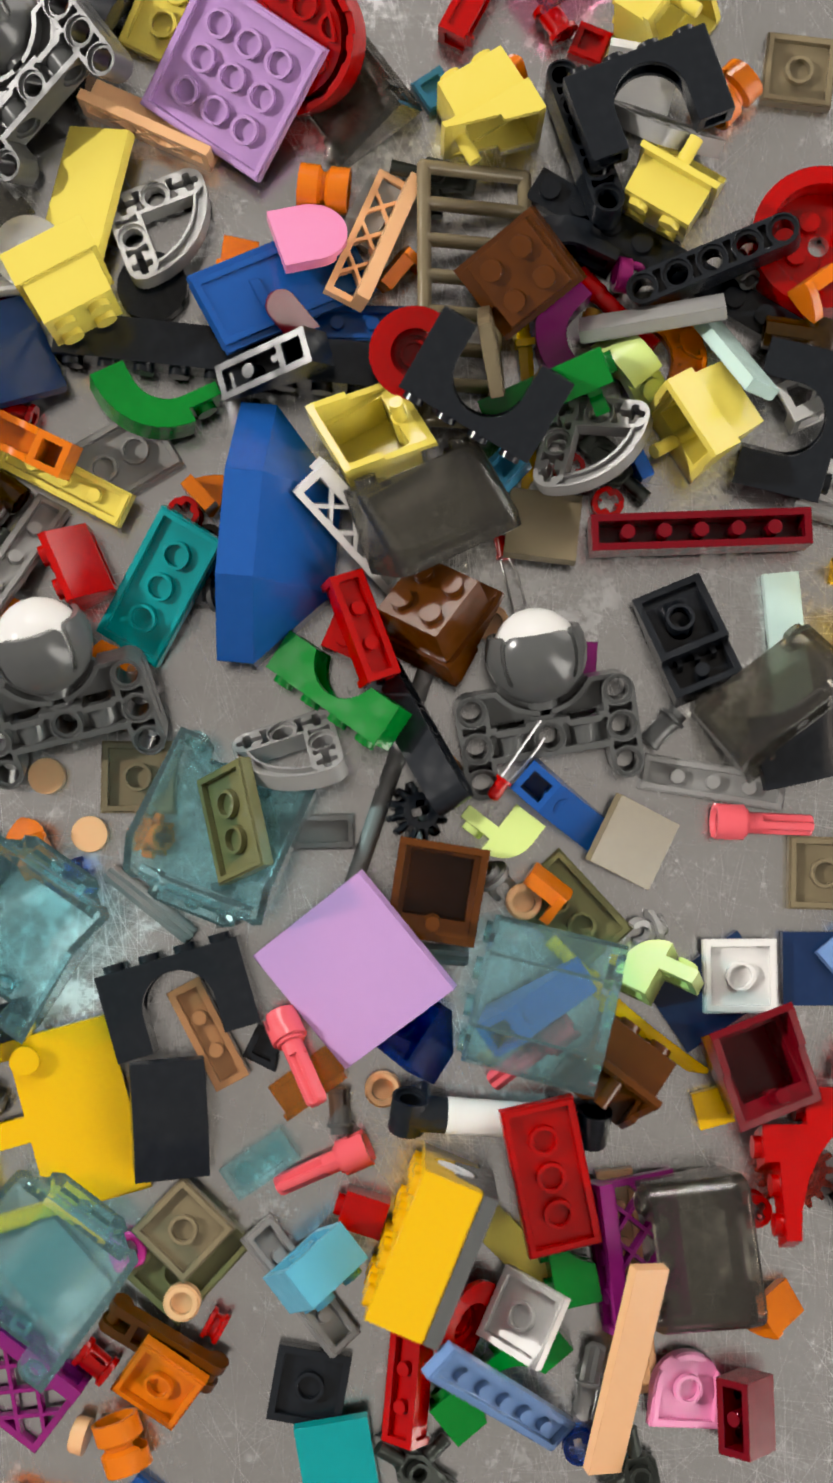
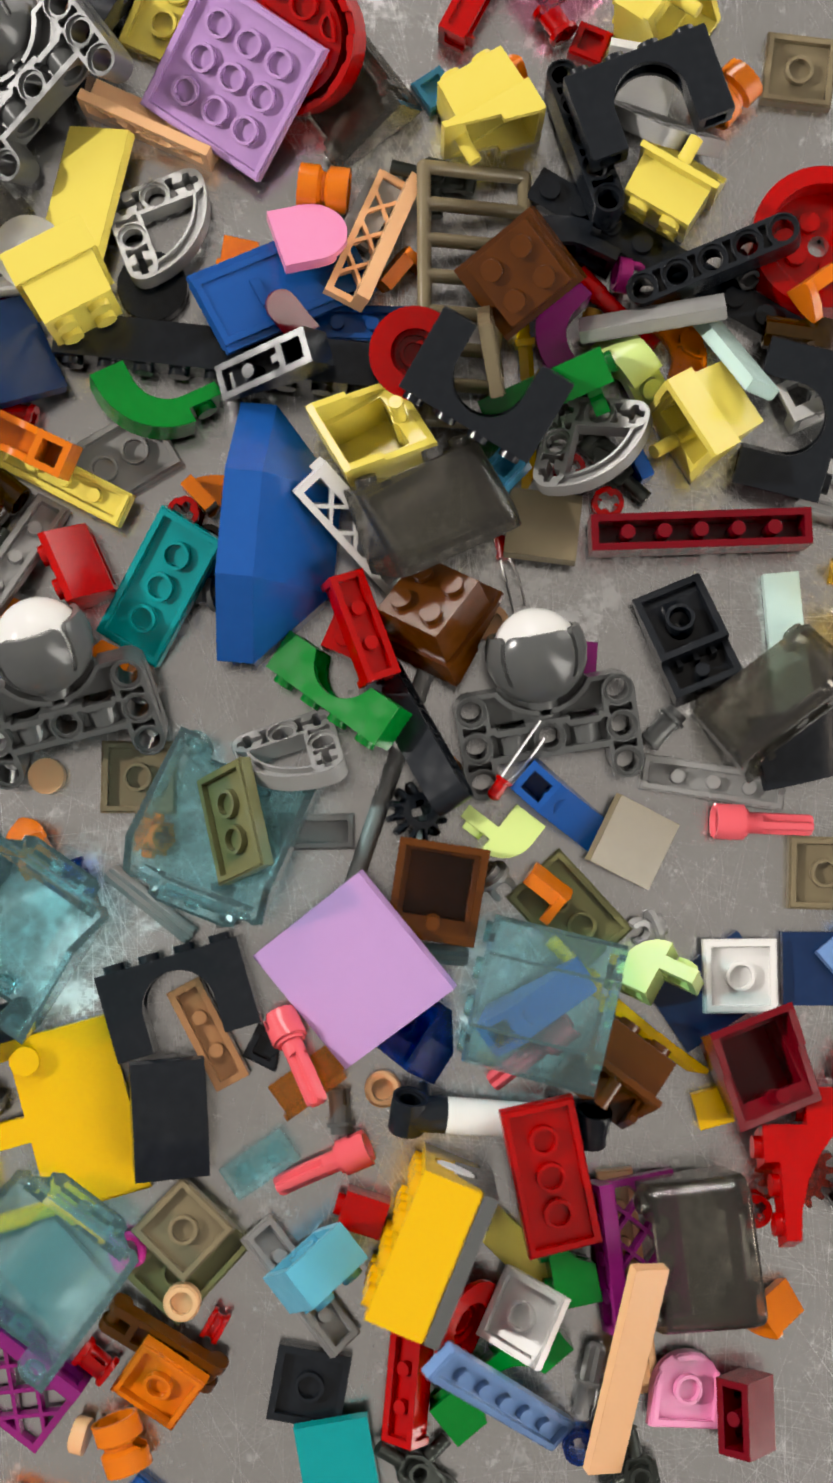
light nougat tile [71,816,110,852] -> none
light nougat tile [505,883,542,920] -> none

